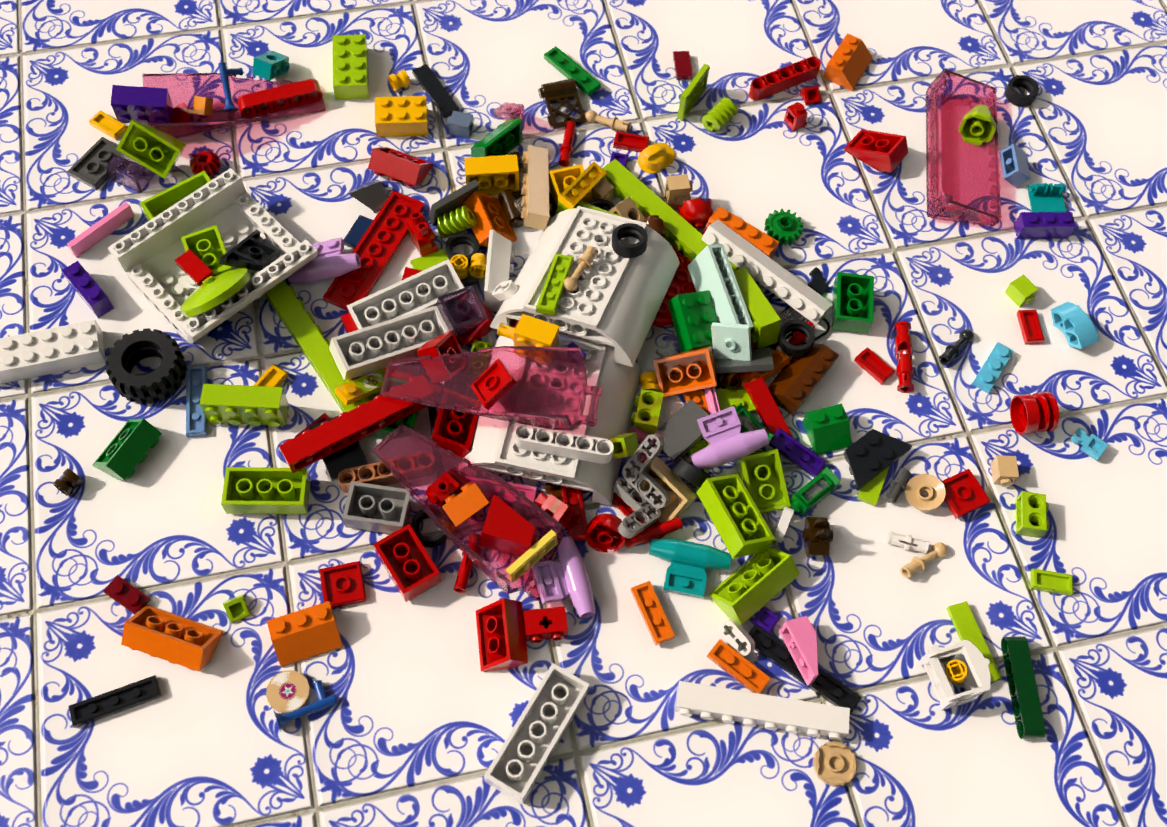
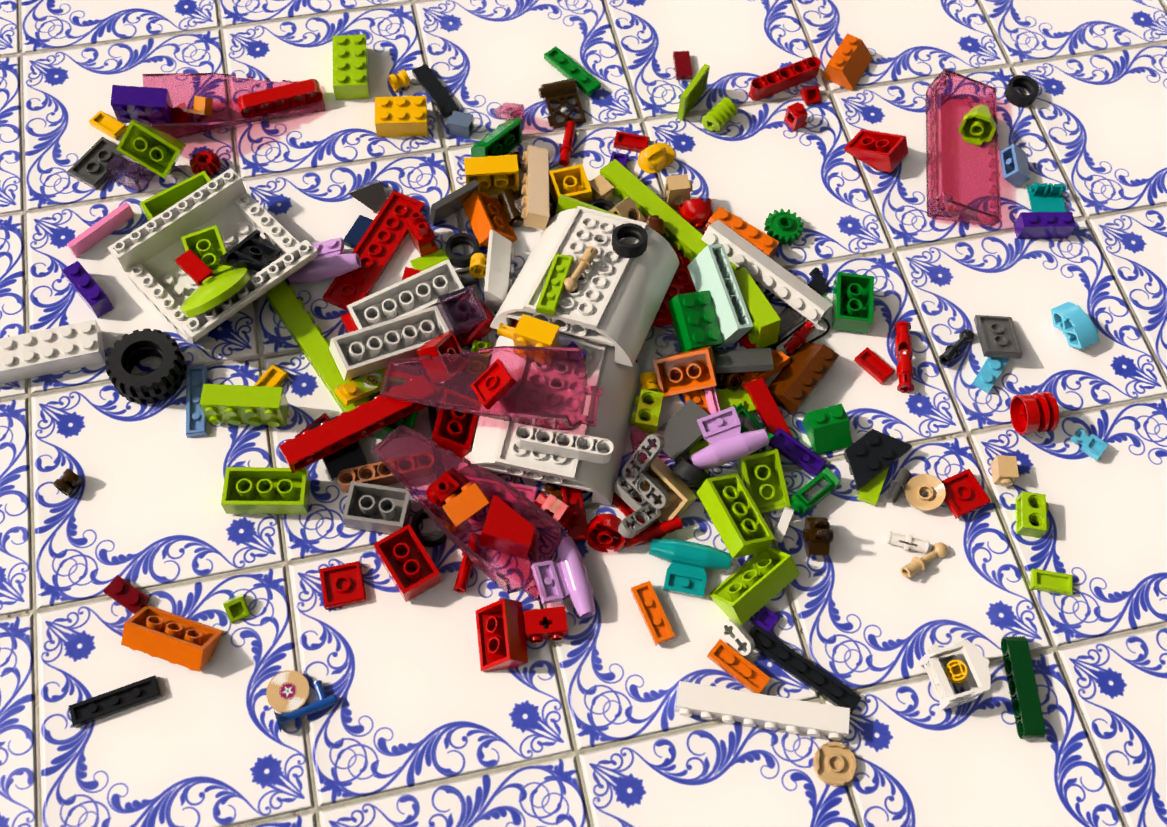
green slope [92,419,162,480] -> none
blue piece [218,62,243,112] -> none
teal brick [252,51,290,81] -> none
orange slope [267,601,343,667] -> none
red slope [368,147,433,187] -> none
lime piece [437,205,477,239] -> none
yellow wheel [450,254,469,279] -> none
white brick [484,663,590,805] -> none
white beam [492,280,518,301] -> none
light yellow tile [506,529,557,583] -> none
yellow plate [558,161,607,209] -> none
tan pin [585,110,631,133] -> none
lime brick [608,432,639,458] -> none
light aqua plate [711,322,752,361] -> none
black tyre [778,320,815,357] -> none
bright pink slope [779,616,818,686] -> none
lime tile [946,601,1002,683] -> none
lime brick [1005,274,1039,307] -> none
red tile [1016,309,1045,344] -> none
none -> dark grey tile [974,315,1023,359]

